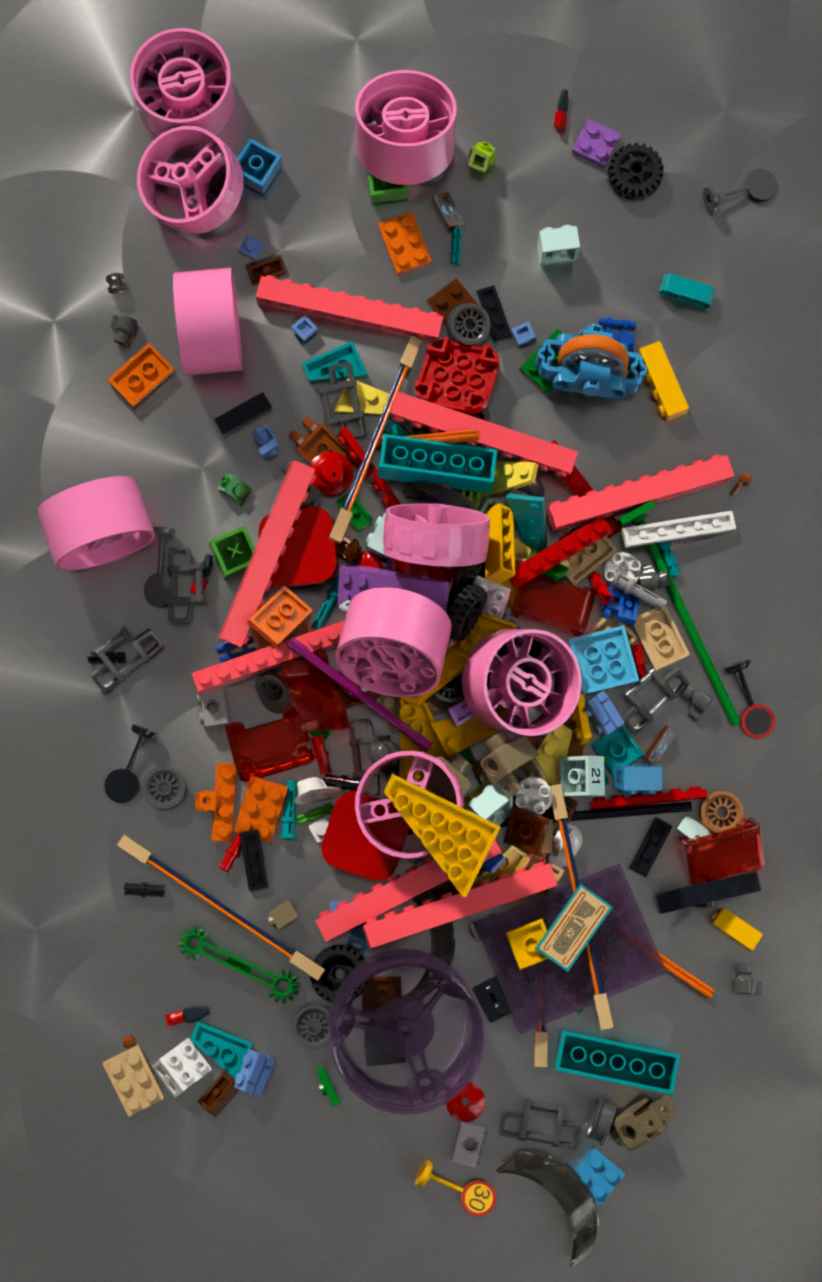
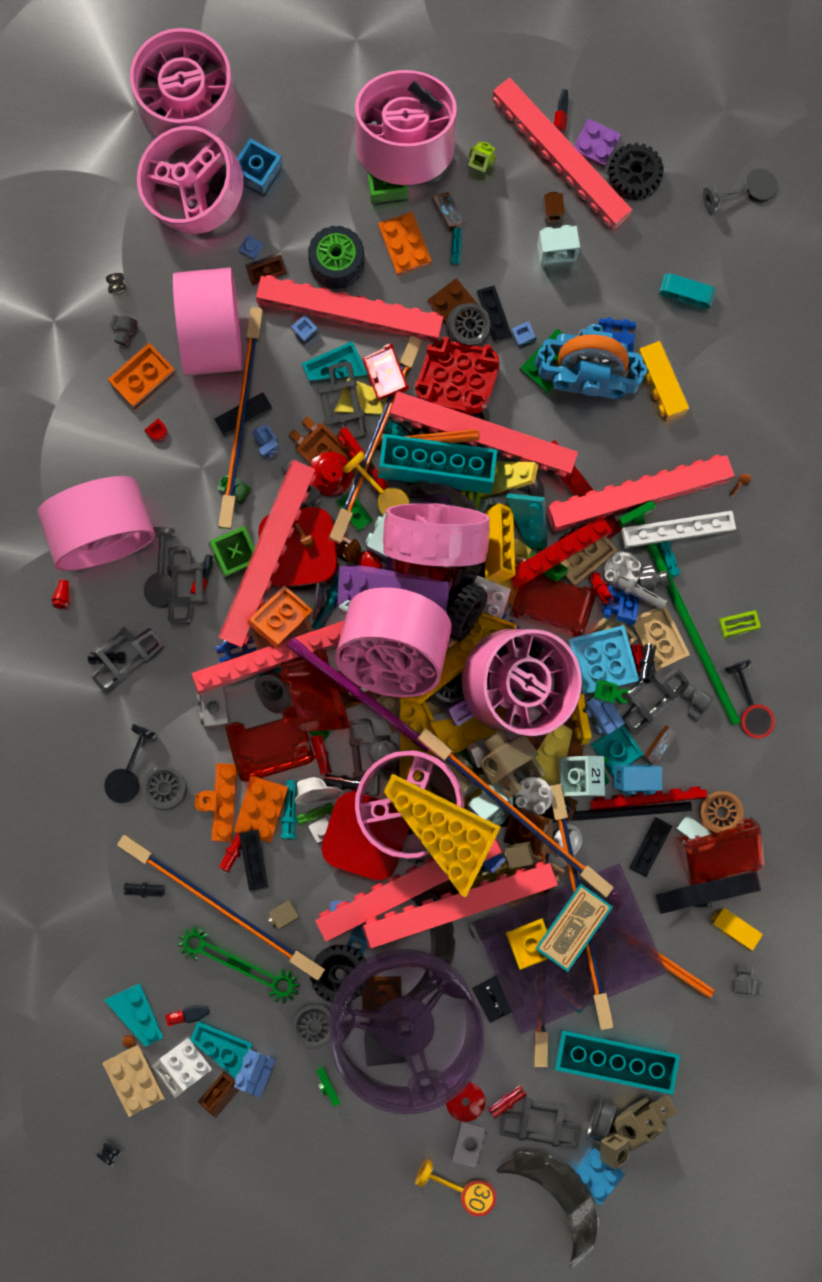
none -> red cone [51,579,70,609]
none -> black wheel [96,1141,122,1166]
none -> teal wing [104,984,164,1047]
none -> red tile [144,418,167,442]
none -> piece [218,307,263,529]
none -> dark orange hand [294,524,315,547]
none -> black wheel [308,226,365,289]
none -> dark grey dish [312,582,327,620]
none -> yellow piece [342,451,410,515]
none -> door [362,344,409,400]
none -> black pin [407,80,444,114]
none -> piece [417,729,614,898]
none -> white bracket [465,739,489,768]
none -> red pin [488,1085,527,1119]
none -> coral brick [492,77,632,230]
none -> dark tan brick [503,841,534,869]
none -> reddish brown brick [543,192,565,222]
none -> green plate [594,680,629,704]
none -> dark tan brick [600,1132,629,1170]
none -> black pin [638,644,657,684]
none -> lime tile [719,610,761,638]

